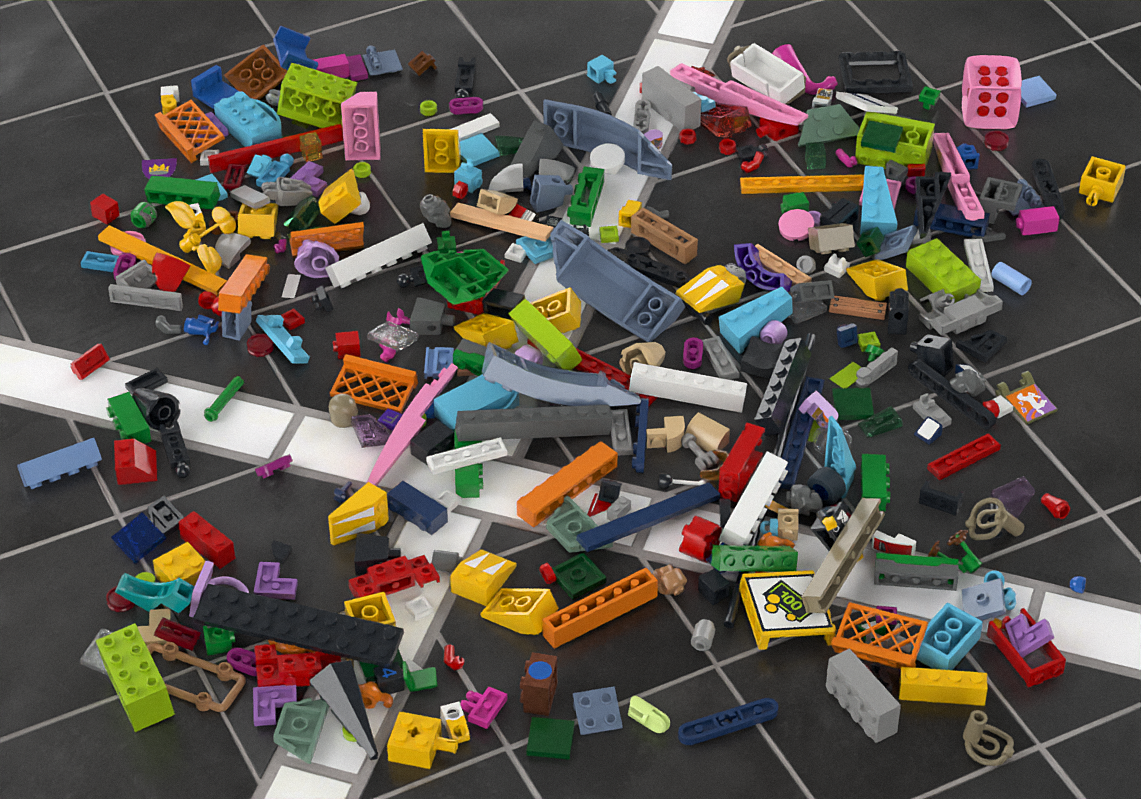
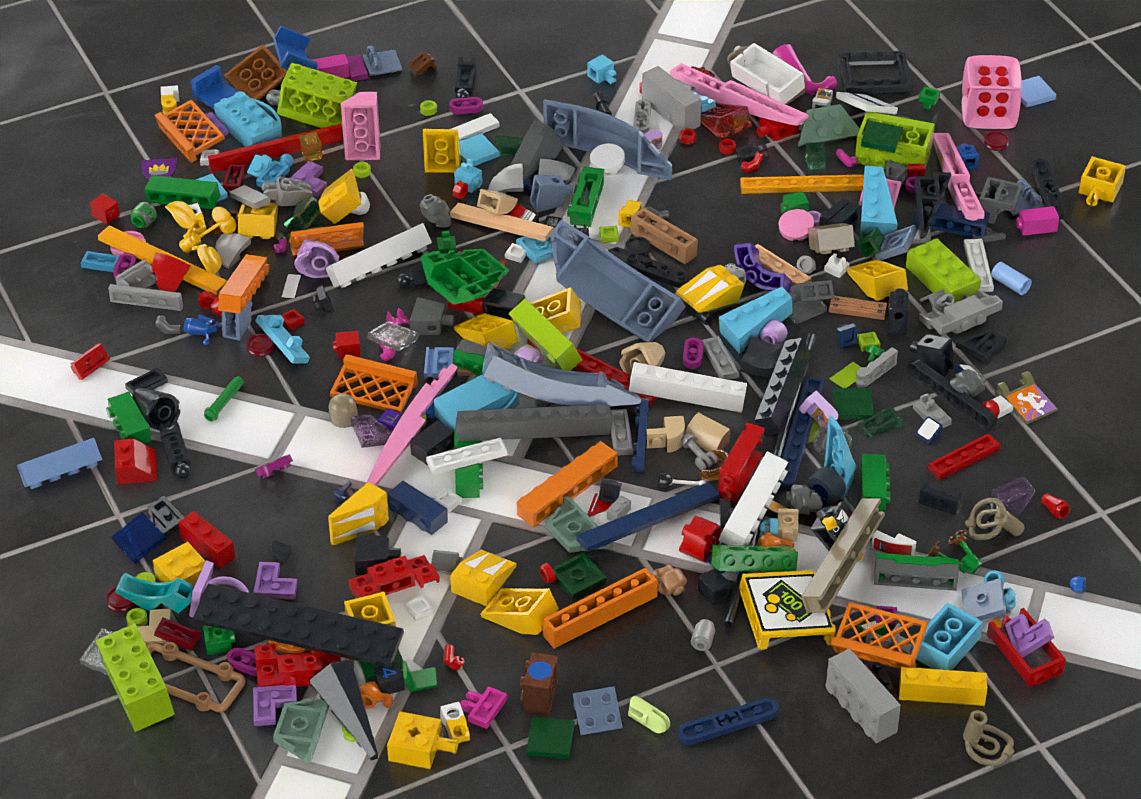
none -> lime tile [126,608,148,626]

